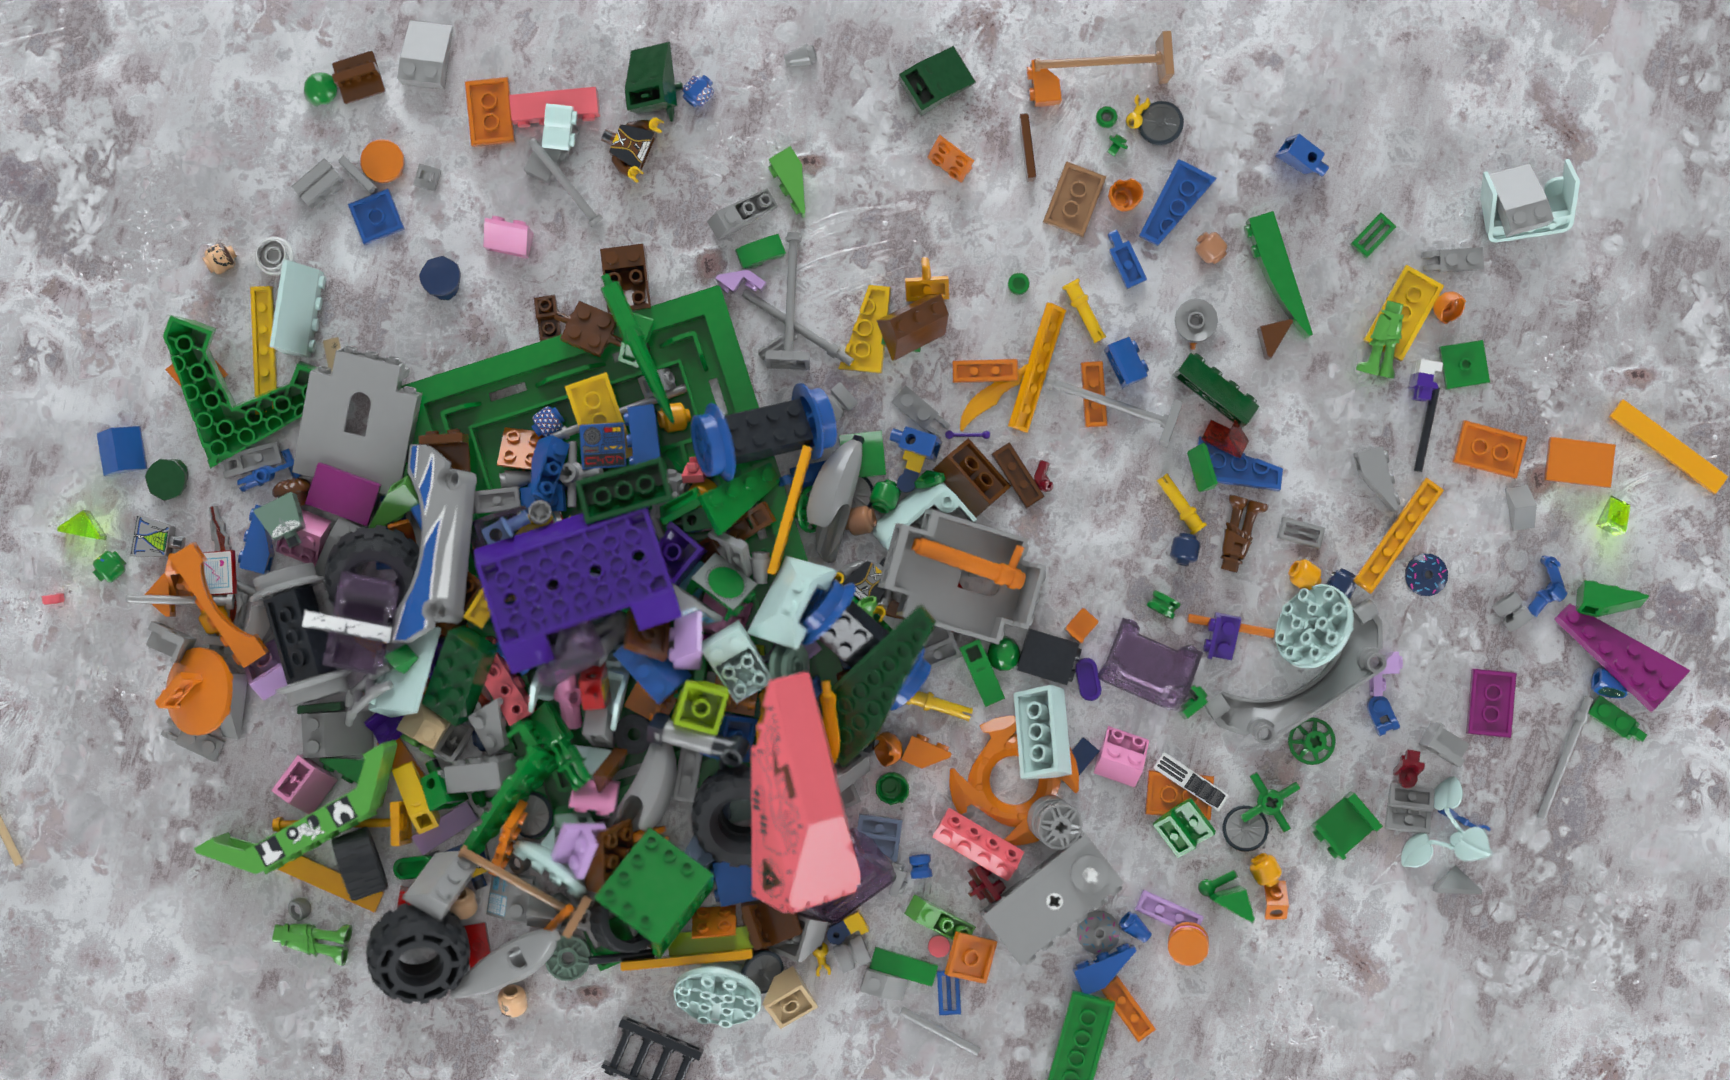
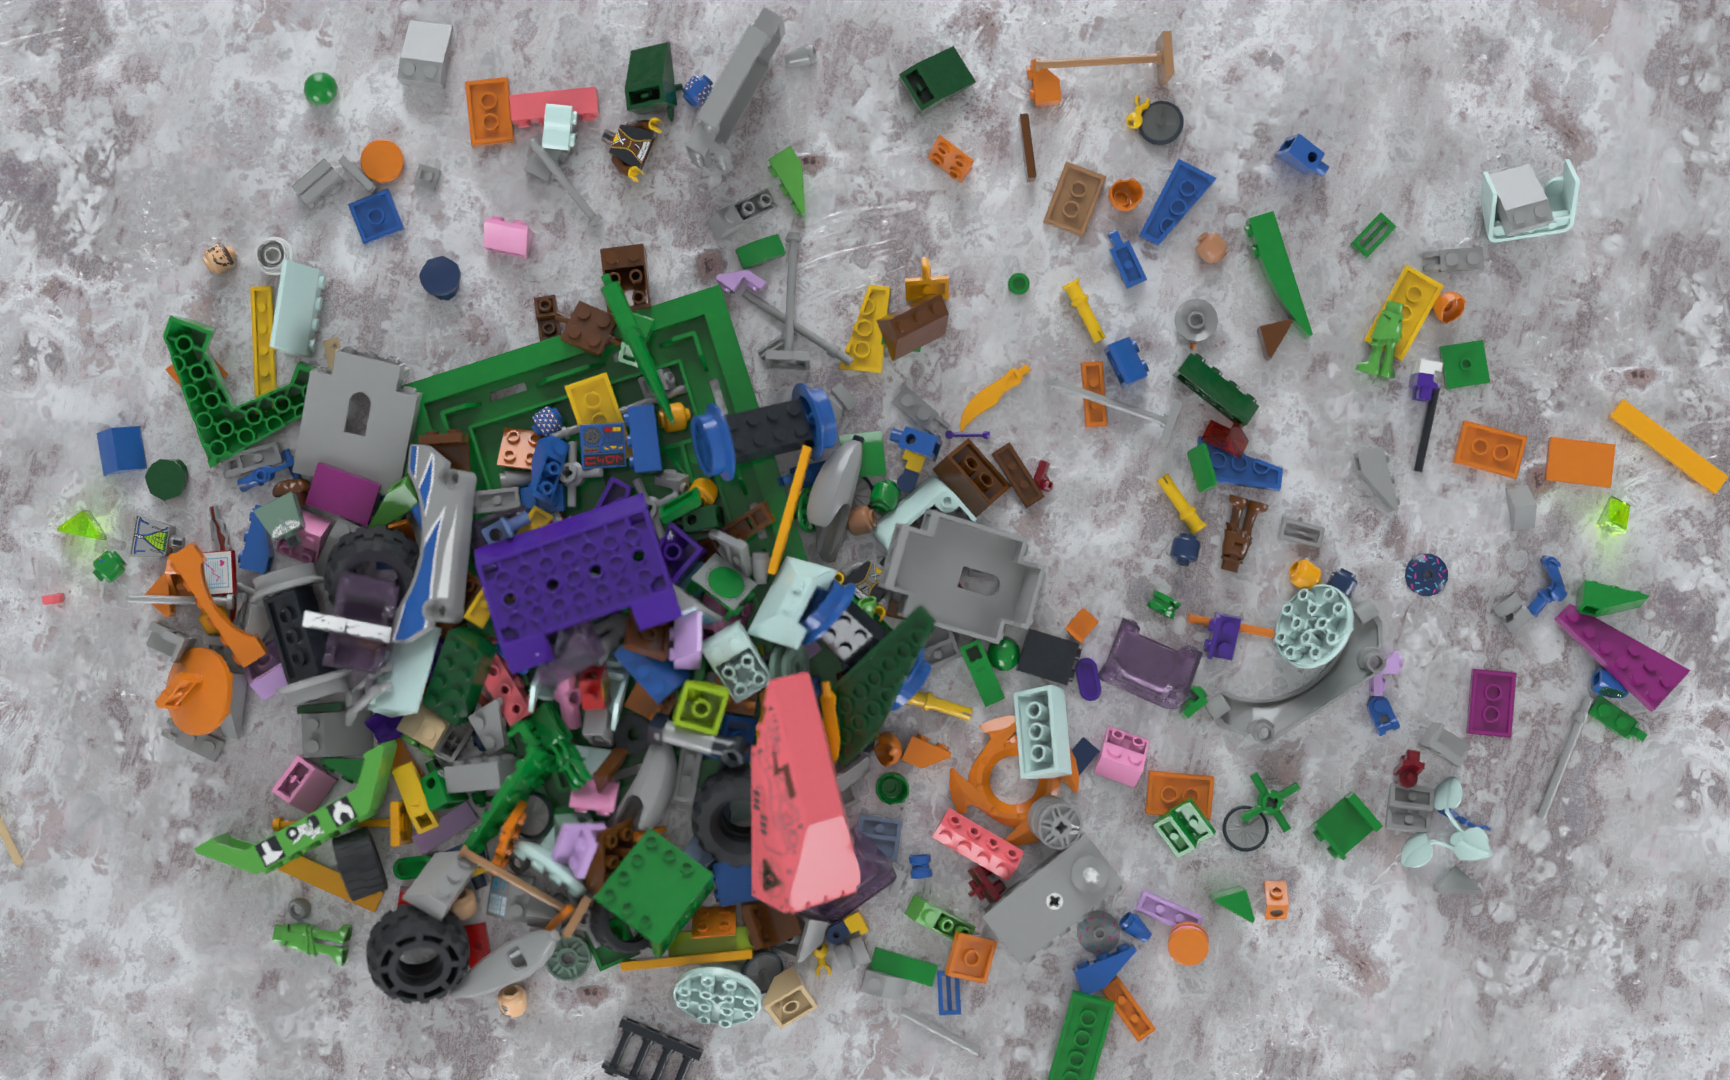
reddish brown bracket [332,51,386,104] -> none
green slope [385,644,419,674] -> none
light grey wheel [529,501,551,525] -> none
dark green slope [575,457,673,524] -> none
black bar [588,949,655,965] -> none
coral tile [682,457,706,483] -> none
green wing [697,462,780,536] -> none
orange cylinder [912,537,1026,590] -> none
green tile [914,470,946,489] -> none
coral tile [928,935,950,958] -> none
orange tile [953,359,1018,383] -> none
light orange tile [1008,302,1066,433] -> none
green plate [1096,106,1118,128] -> none
green plate [1107,134,1128,156] -> none
sticker [1153,752,1229,812] -> none
green bar [1198,870,1238,896] -> none
light orange head [1249,853,1282,887] -> none
green wheel [1288,717,1336,765] -> none
light orange tile [1353,477,1444,594] -> none
none -> light grey panel [685,7,785,172]

